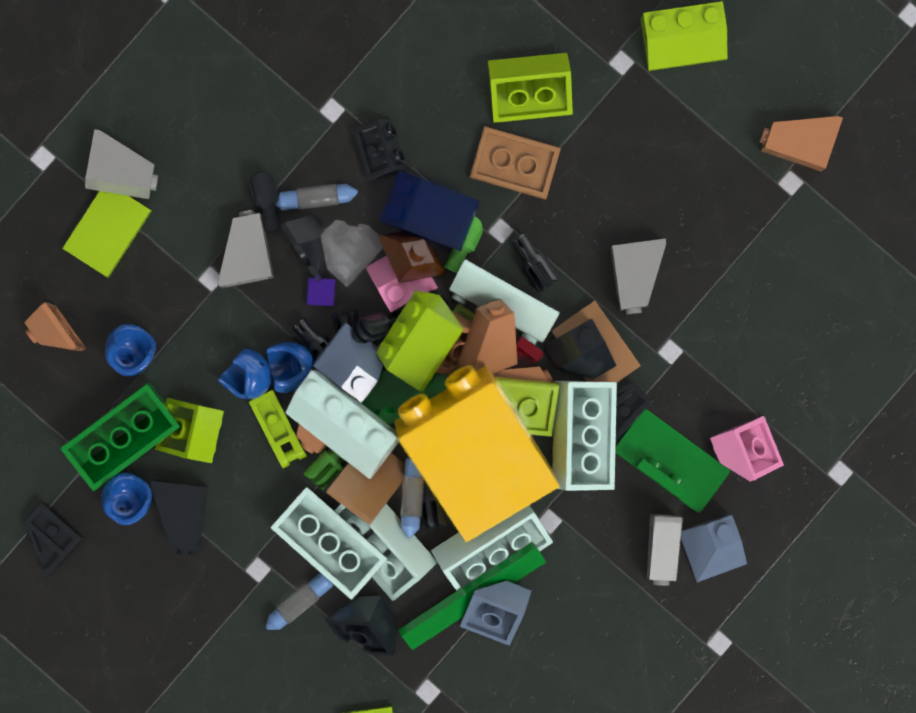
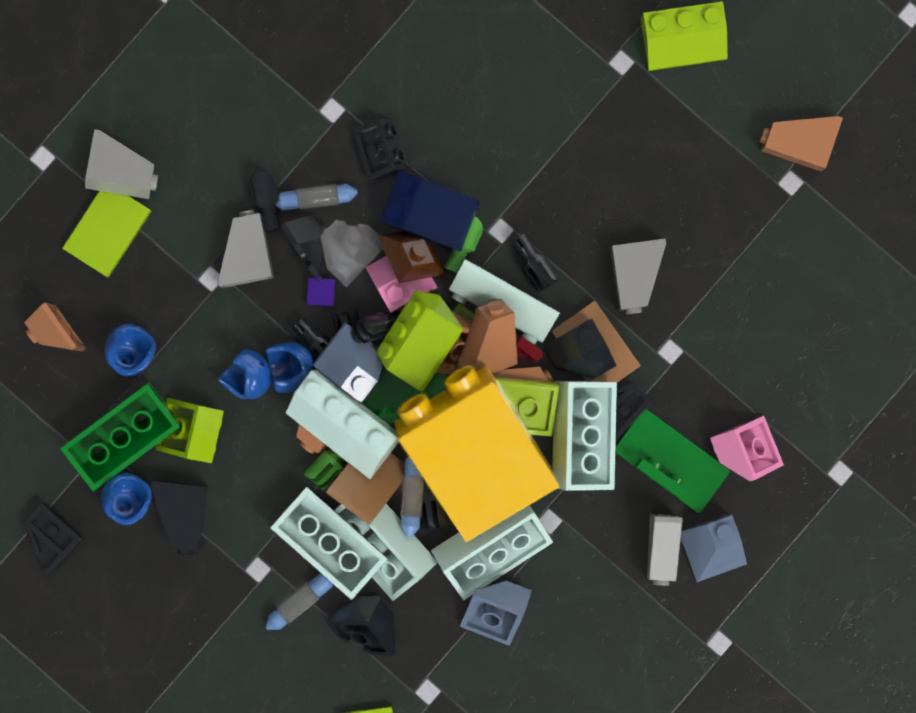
lime plate [249,390,307,468] -> none
green tile [398,542,546,650] -> none
medium nougat tile [470,126,561,200] -> none
lime slope [488,53,573,123] -> none

